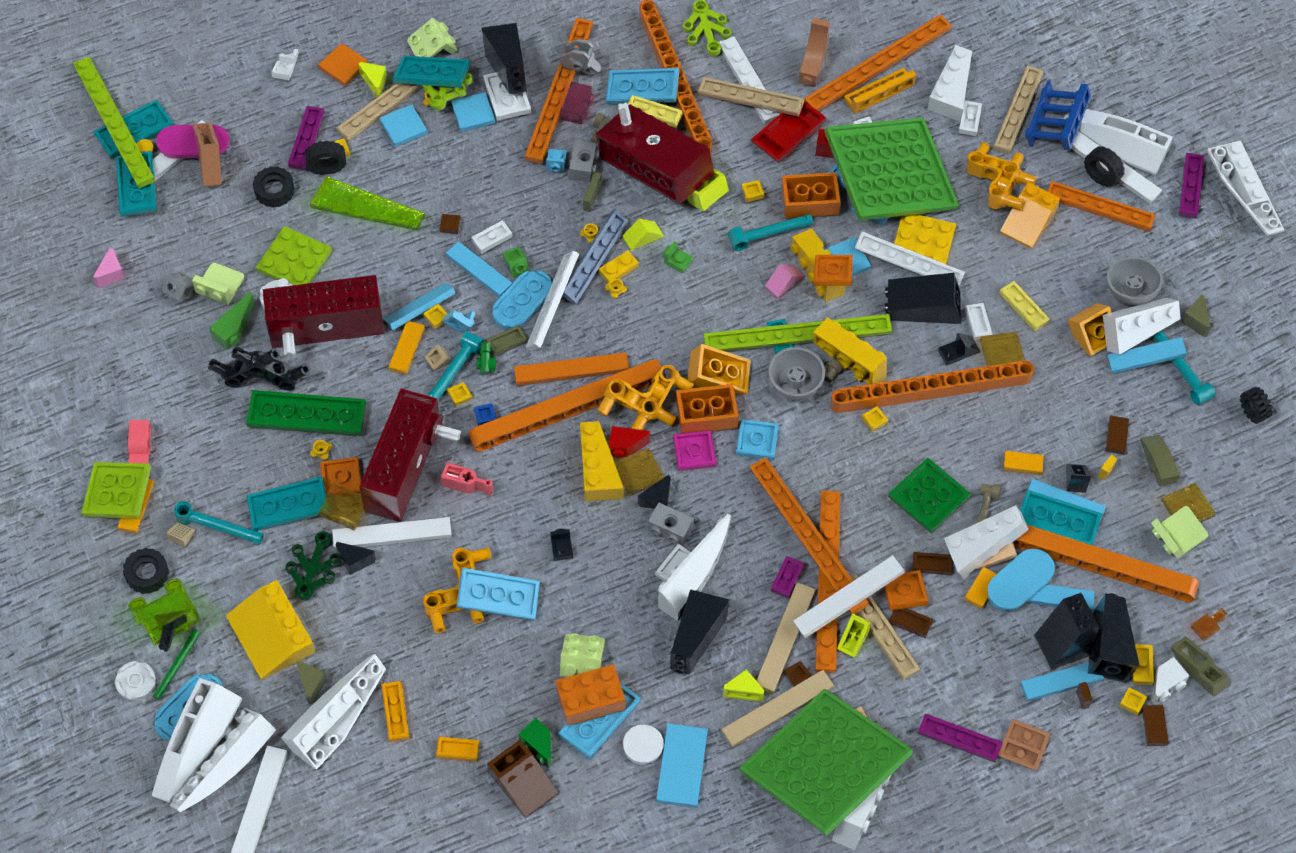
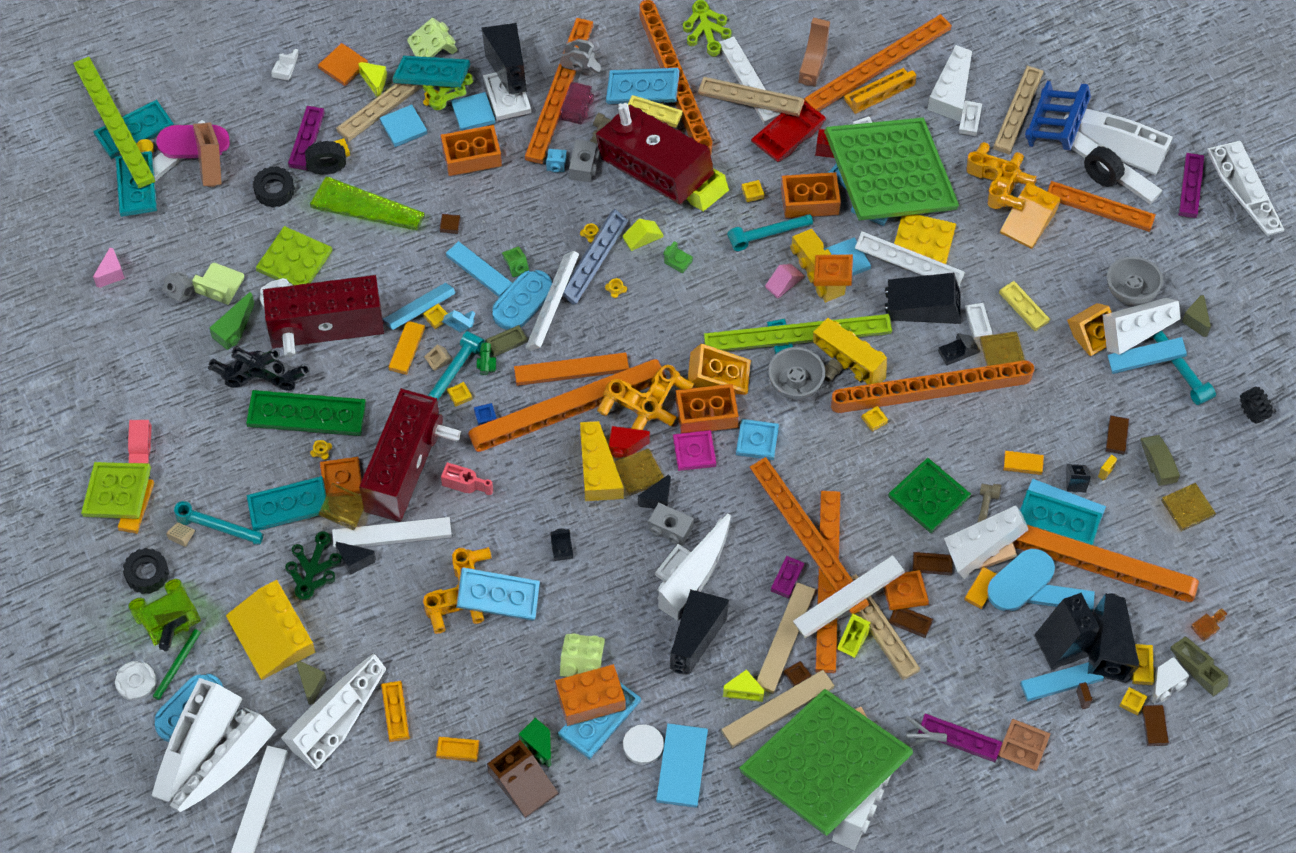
white plate [471,220,513,254] -> none
olive tile [583,172,602,212] -> none
yellow plate [598,250,639,283] -> none
yellowish green bracket [1151,506,1209,559] -> none
none -> orange brick [441,125,502,176]
none -> light grey plant [905,715,947,748]

